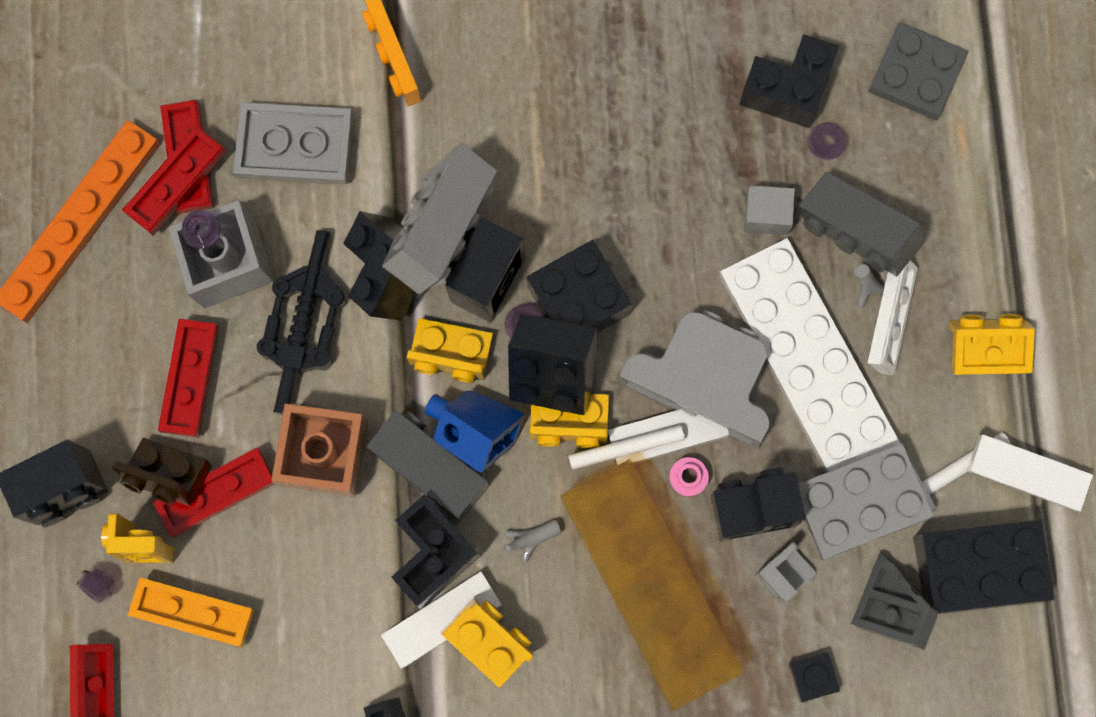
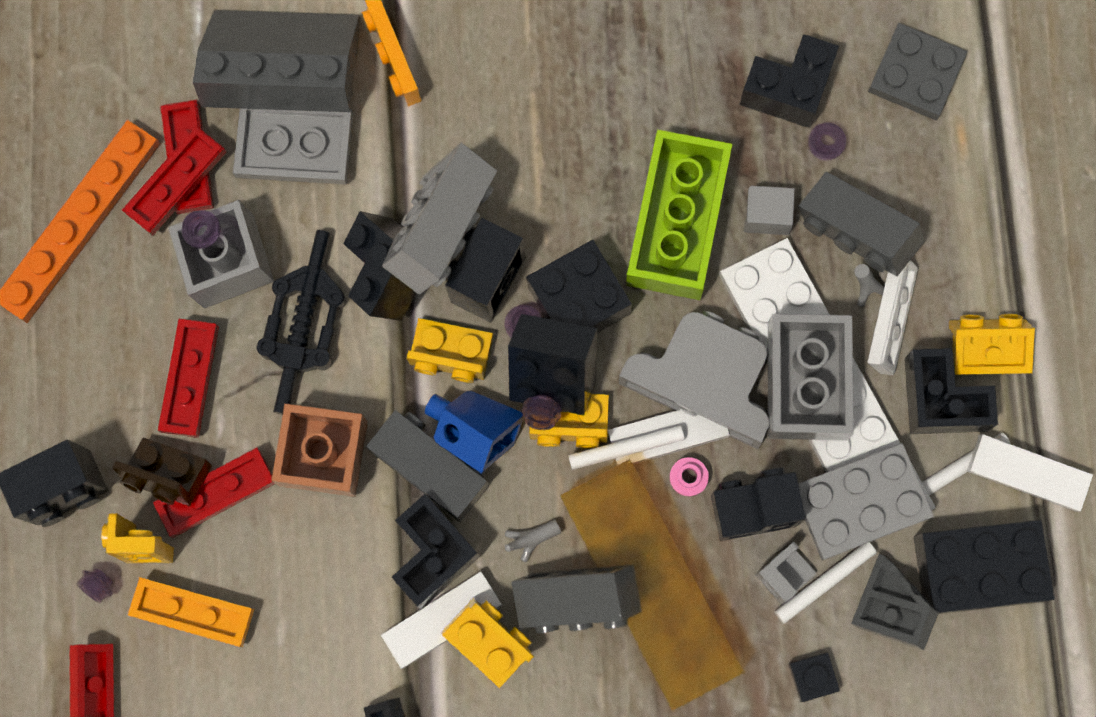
none -> dark grey slope [193,10,360,112]
none -> dark grey brick [511,564,642,633]
none -> plate [522,395,562,430]
none -> lime brick [626,129,732,301]
none -> light grey brick [768,314,854,440]
none -> white bar [774,542,877,624]
none -> black brick [904,348,998,434]

